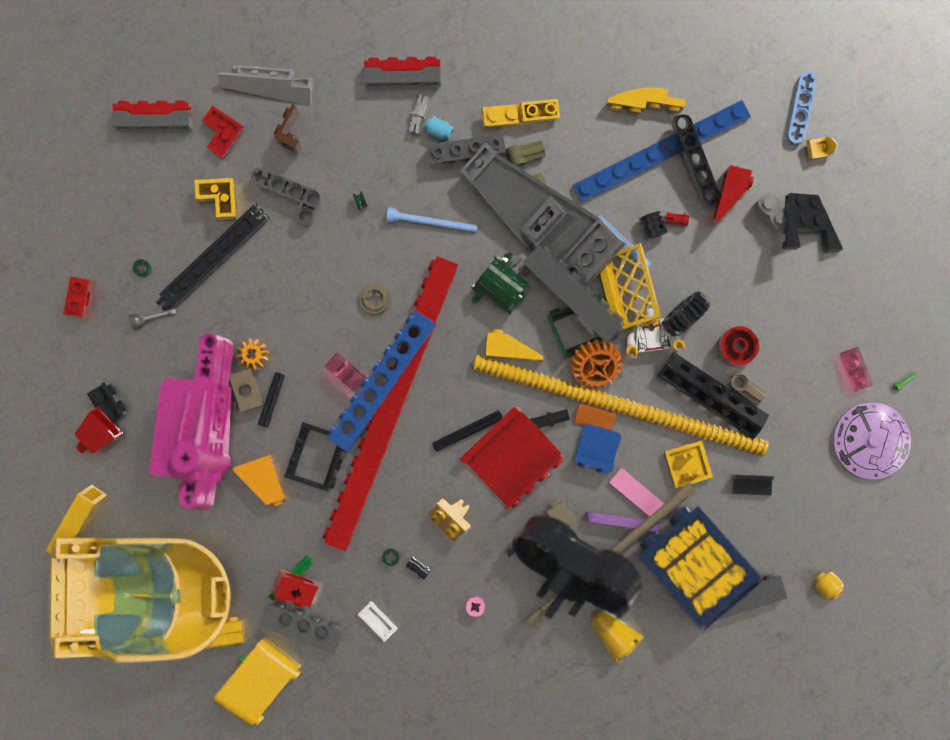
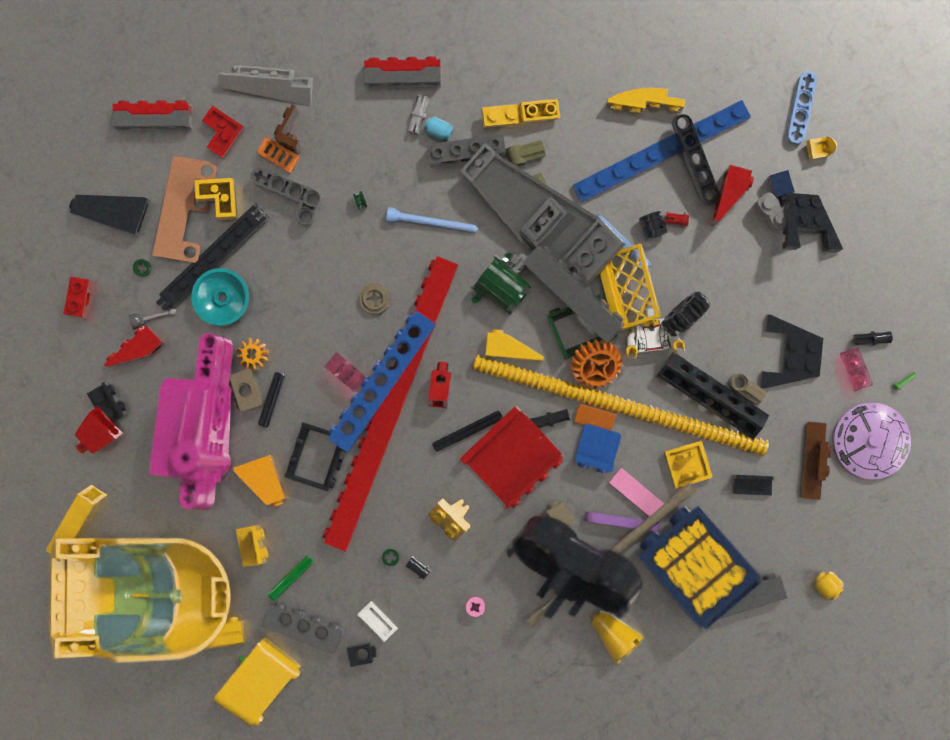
red brick [271,570,319,608] -> none
red brick [718,326,760,366] -> none
none -> black slope [69,194,151,237]
none -> red slope [104,325,165,368]
none -> nougat piece [152,155,217,263]
none -> teal dish [191,268,249,326]
none -> yellow bracket [236,525,269,567]
none -> orange slope [257,137,300,174]
none -> black brick [347,642,377,667]
none -> red torso [428,361,451,409]
none -> black wing [760,314,823,389]
none -> dark blue brick [767,170,795,201]
none -> reddish brown bracket [801,422,831,500]
none -> black axle [853,331,893,346]

